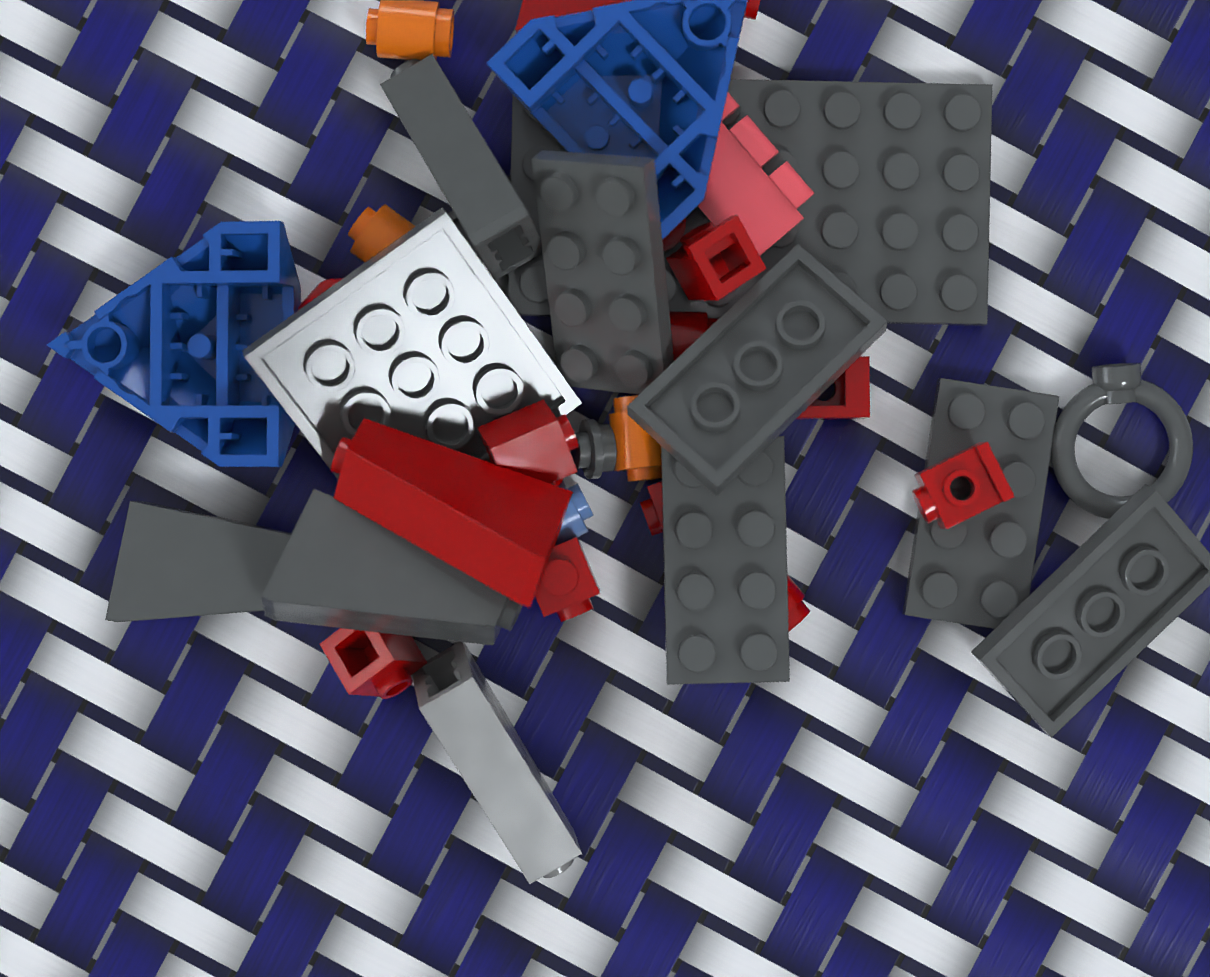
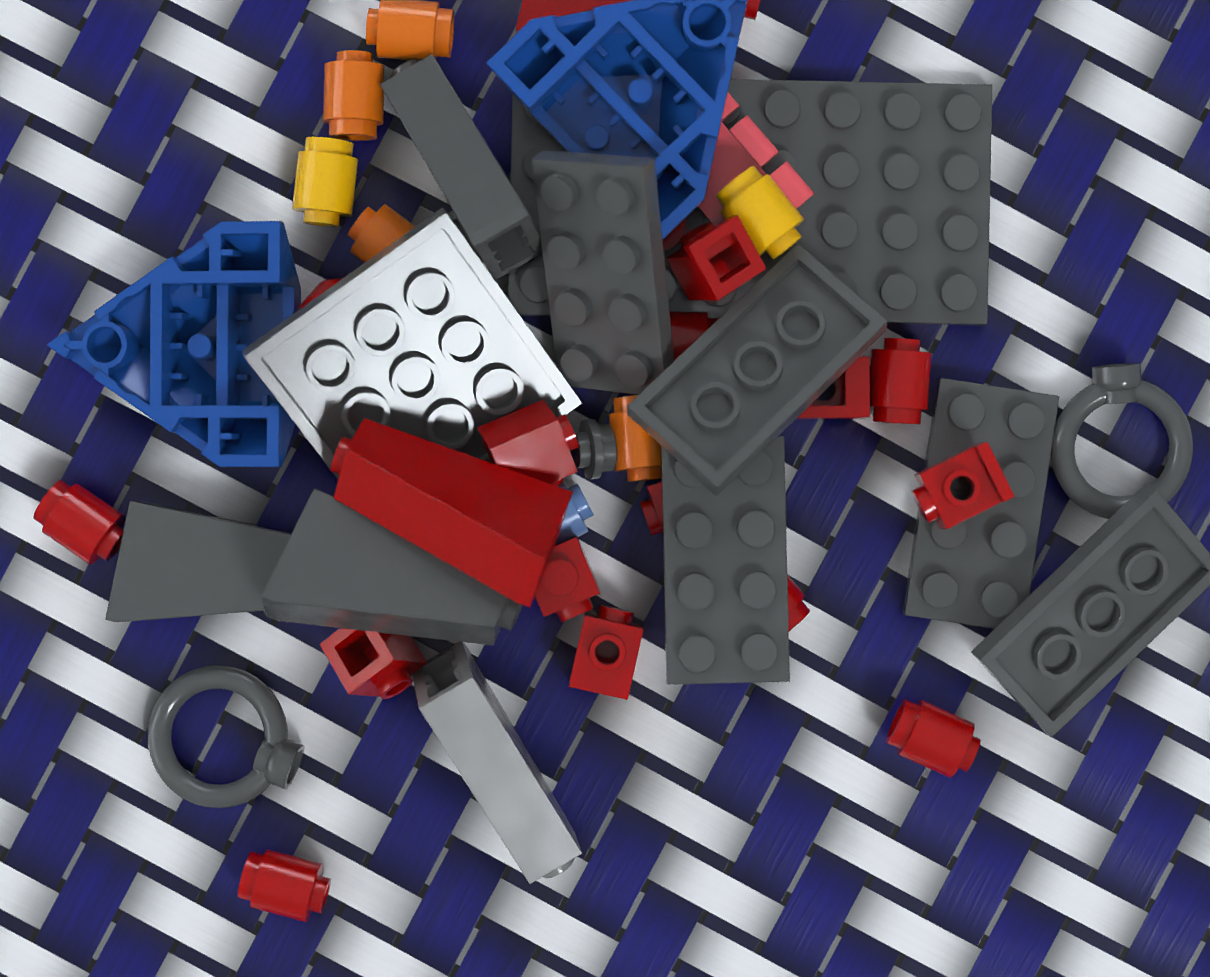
none -> red brick [33,480,125,565]
none -> dark grey piece [148,665,304,808]
none -> red brick [238,849,331,922]
none -> yellow brick [292,137,358,227]
none -> orange brick [323,50,385,141]
none -> red brick [568,605,644,700]
none -> yellow brick [716,165,804,260]
none -> red brick [870,338,932,425]
none -> red brick [886,699,981,778]

